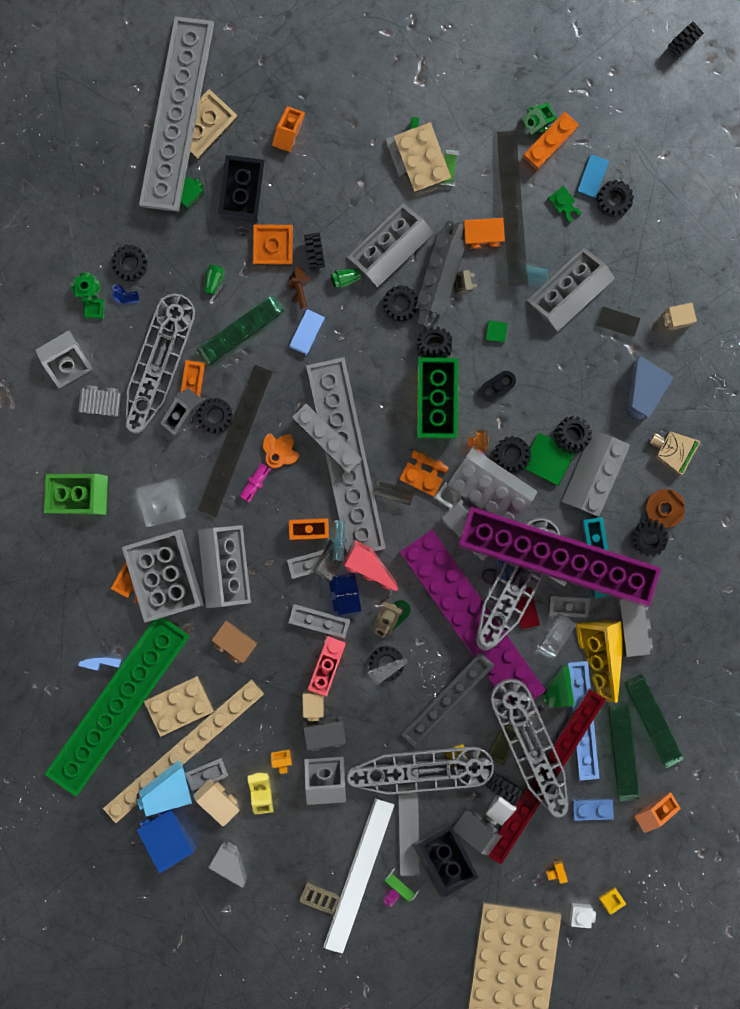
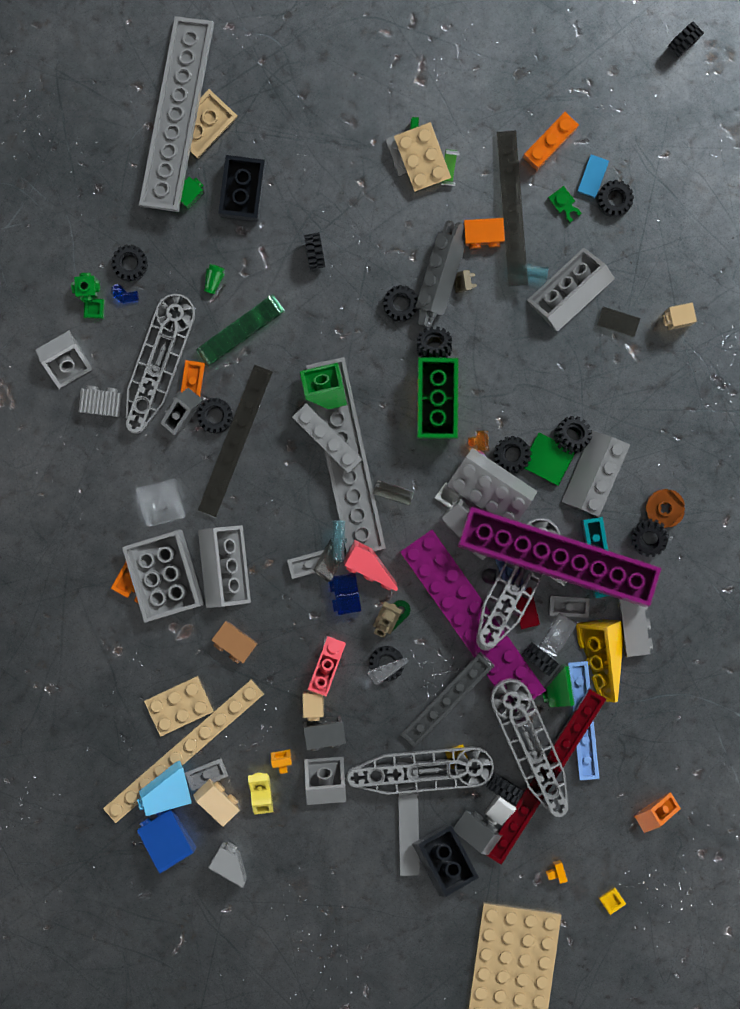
bright green slope [44,474,108,515] -> none
green plate [45,617,190,797] -> none
light blue slope [79,657,123,671] -> none
dark pink pin [239,463,271,502] -> none
orange plate [253,224,293,265] -> none
orange plate [263,433,300,469] -> none
orange slope [272,106,305,152] -> none
reddish brown arm [286,267,311,311] -> none
light blue slope [289,310,325,355] -> none
orange brick [289,518,330,540] -> none
light grey plate [289,604,350,639] -> none
dark tan slope [299,882,341,915] -> none
white tile [323,798,394,953] -> none
green cone [331,268,361,289] -> none
light grey slope [347,203,434,287] -> none
piece [383,868,420,907] -> none
orange plate [399,450,449,497] -> none
black plate [480,371,516,401] -> none
green tile [486,320,508,343] -> none
olive tile [488,724,521,766] -> none
green brick [522,102,558,135] -> none
white brick [569,903,596,928] -> none
medium blue plate [573,799,613,821] -> none
clear green beam [608,704,640,802] -> none
clear green beam [624,674,684,769] -> none
sand blue slope [628,356,674,420] -> none
tan torso [650,431,700,475] -> none
none -> green slope [300,363,347,409]
none -> black tyre [522,642,559,676]

